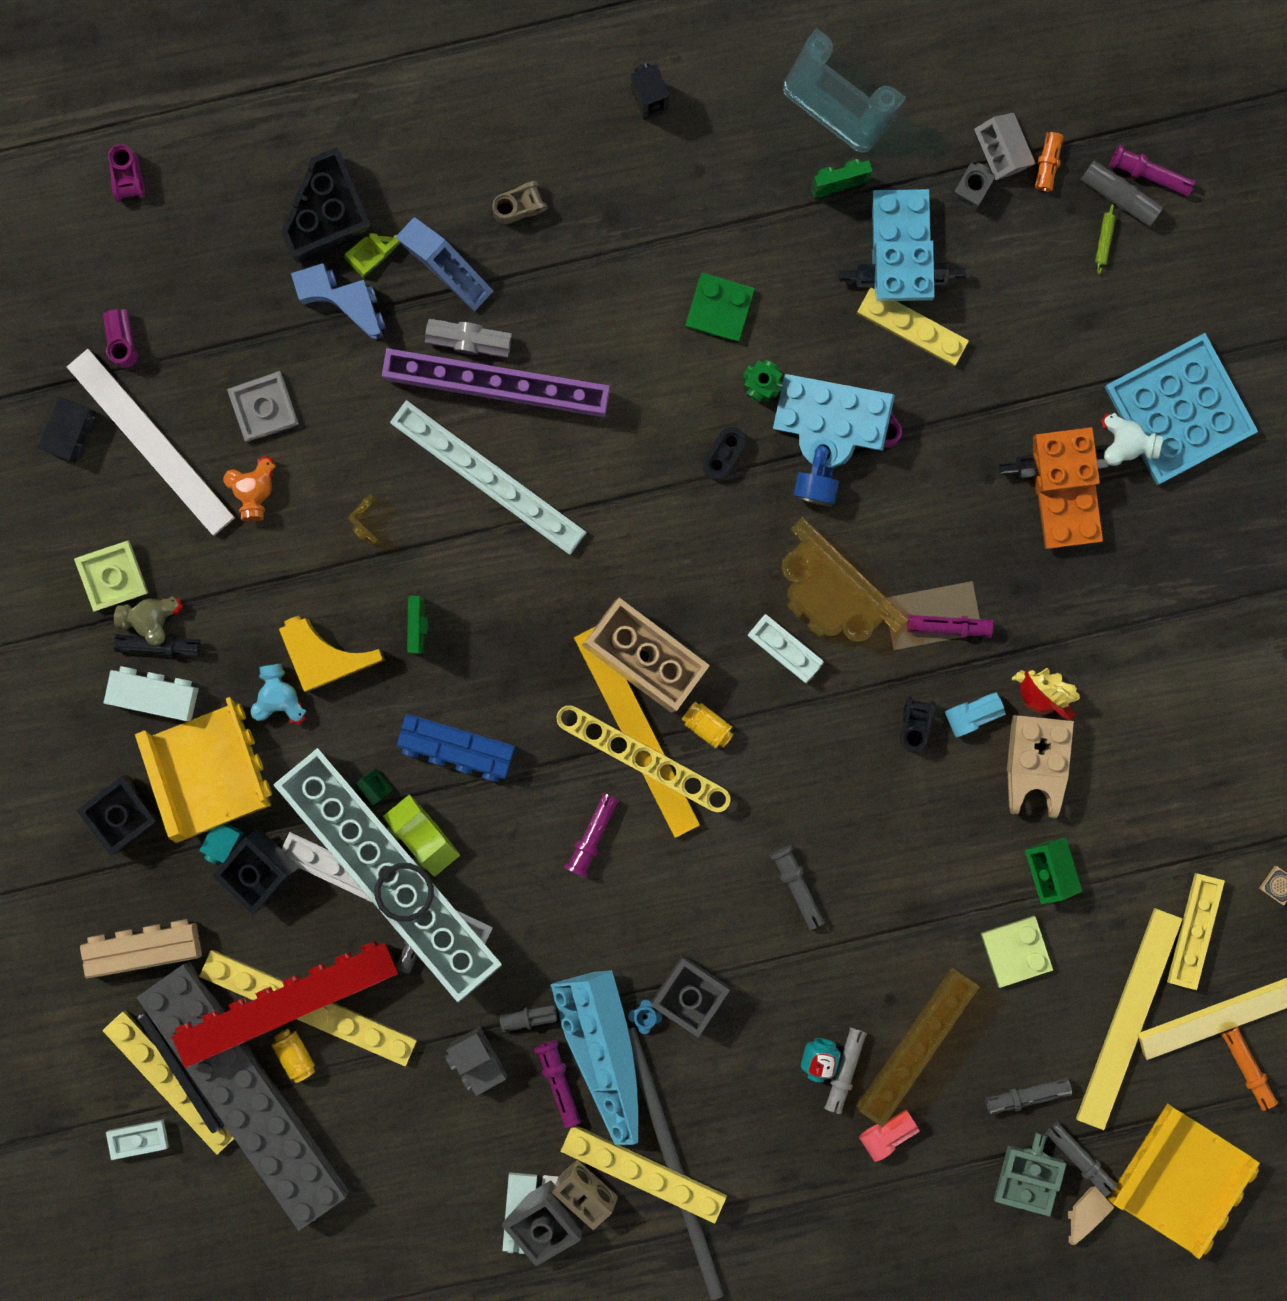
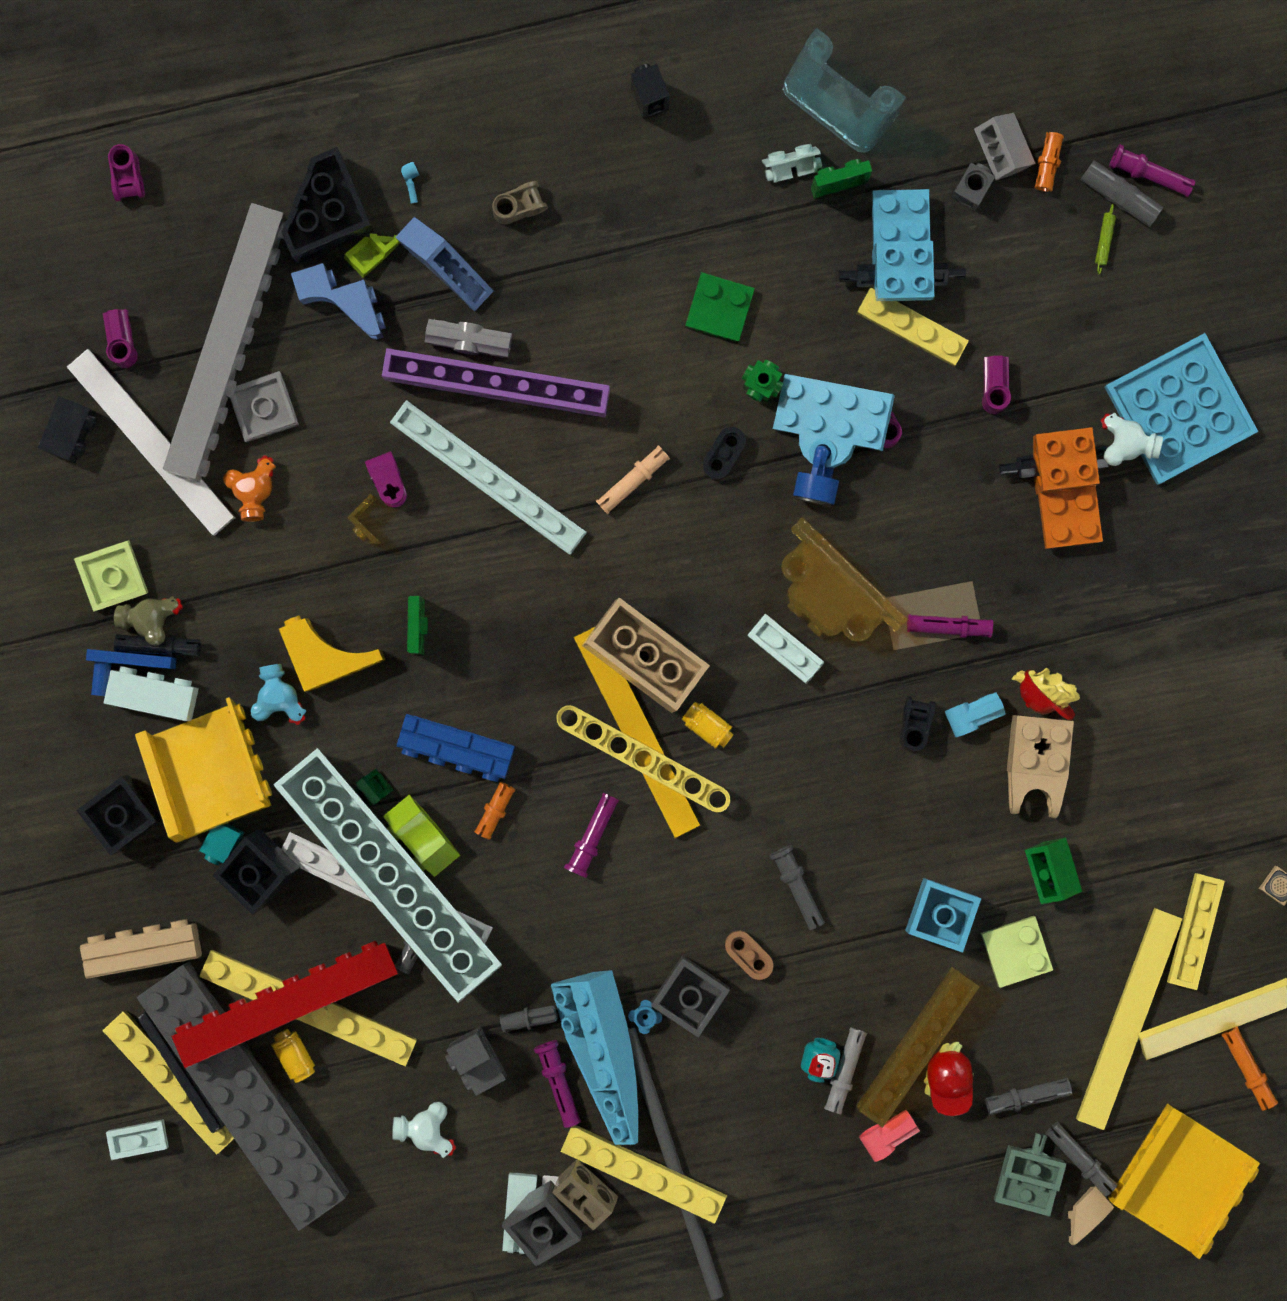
black piece [375,863,434,922] -> none
none -> blue piece [86,649,177,696]
none -> light grey brick [163,203,287,483]
none -> magenta piece [365,451,407,508]
none -> light aqua animal [392,1102,456,1158]
none -> medium azure hand [401,162,419,204]
none -> orange pin [474,782,516,840]
none -> light nougat pin [596,445,670,515]
none -> medium nougat plate [725,930,773,980]
none -> light aqua hinge [762,144,822,183]
none -> medium azure brick [905,878,981,953]
none -> red hair [924,1042,974,1116]
none -> magenta piece [982,356,1011,414]

